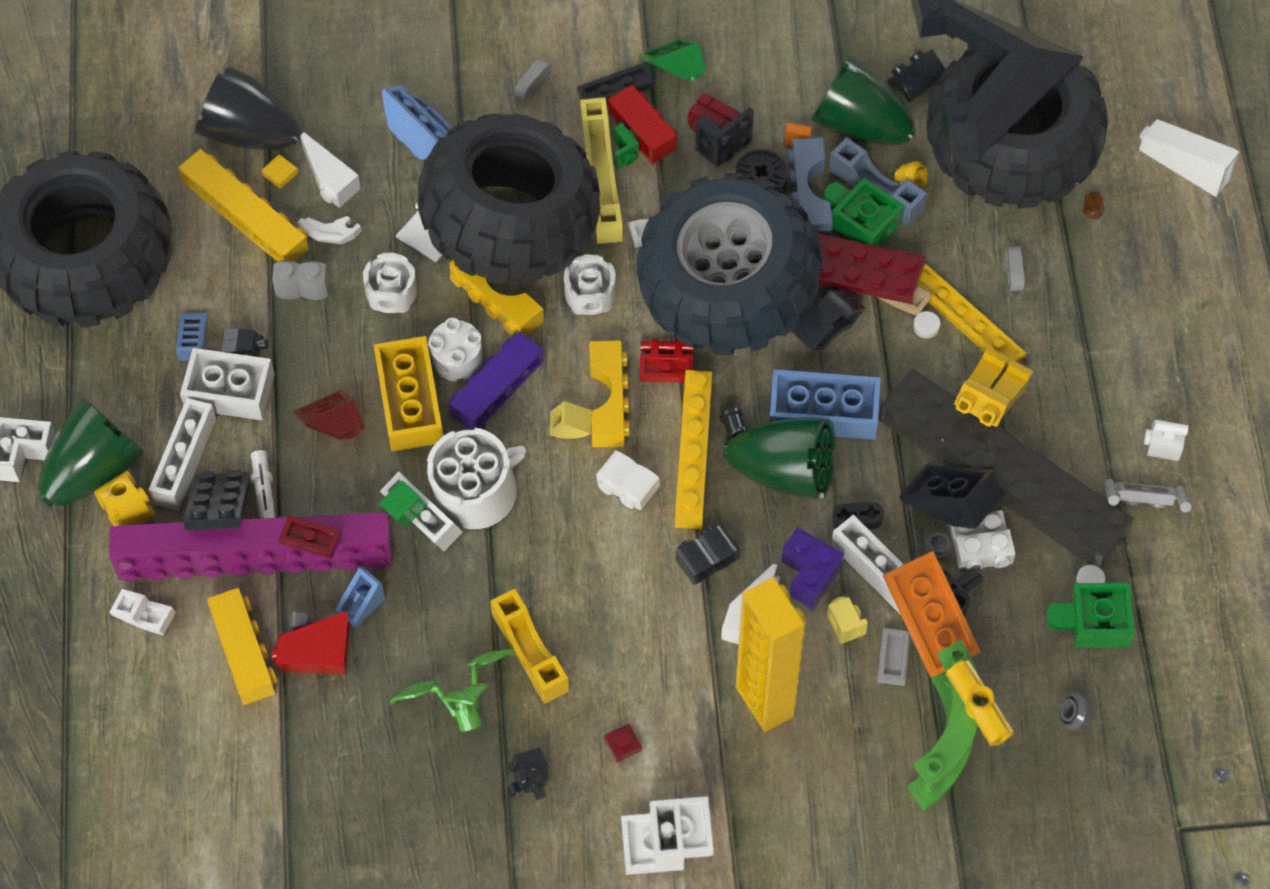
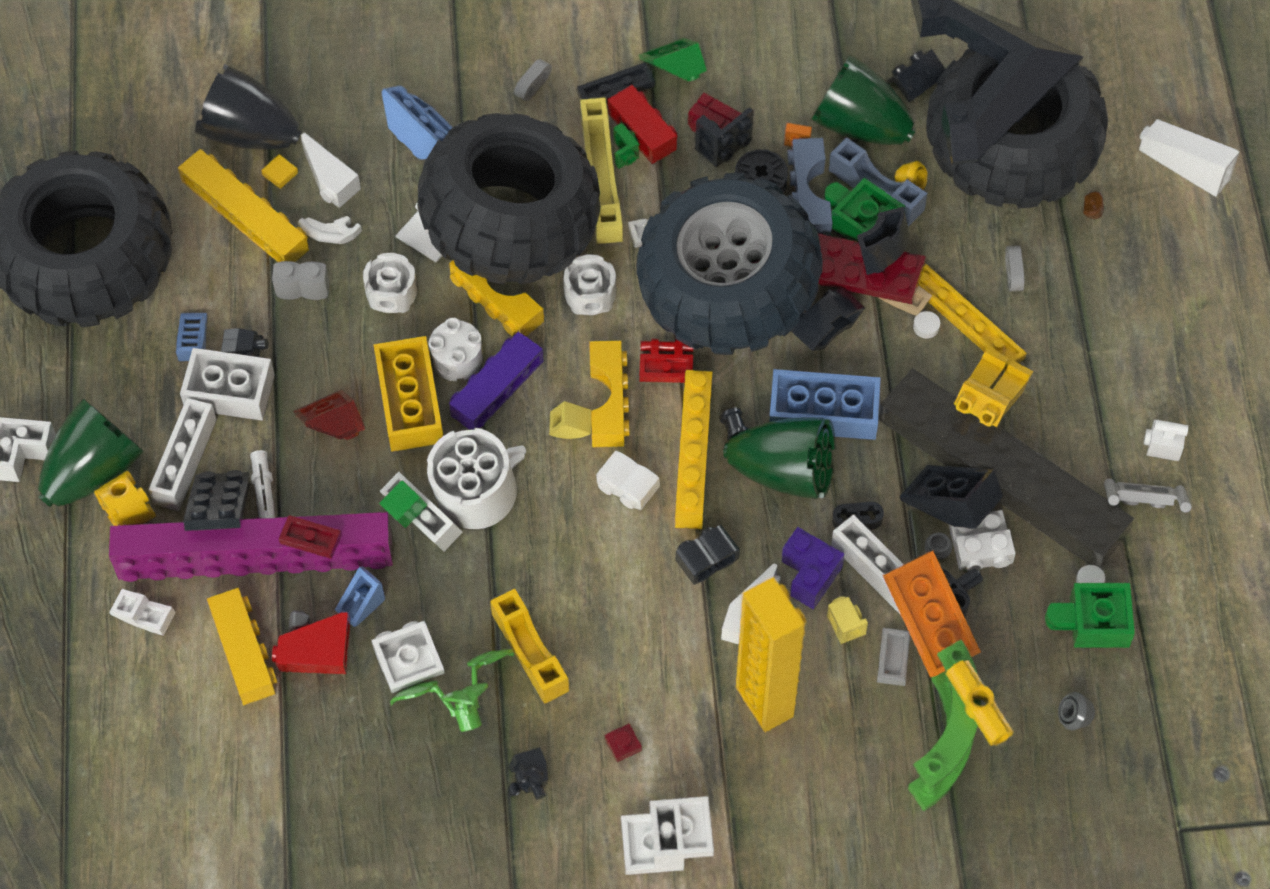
none -> white plate [372,621,445,693]
none -> black brick [857,207,910,275]

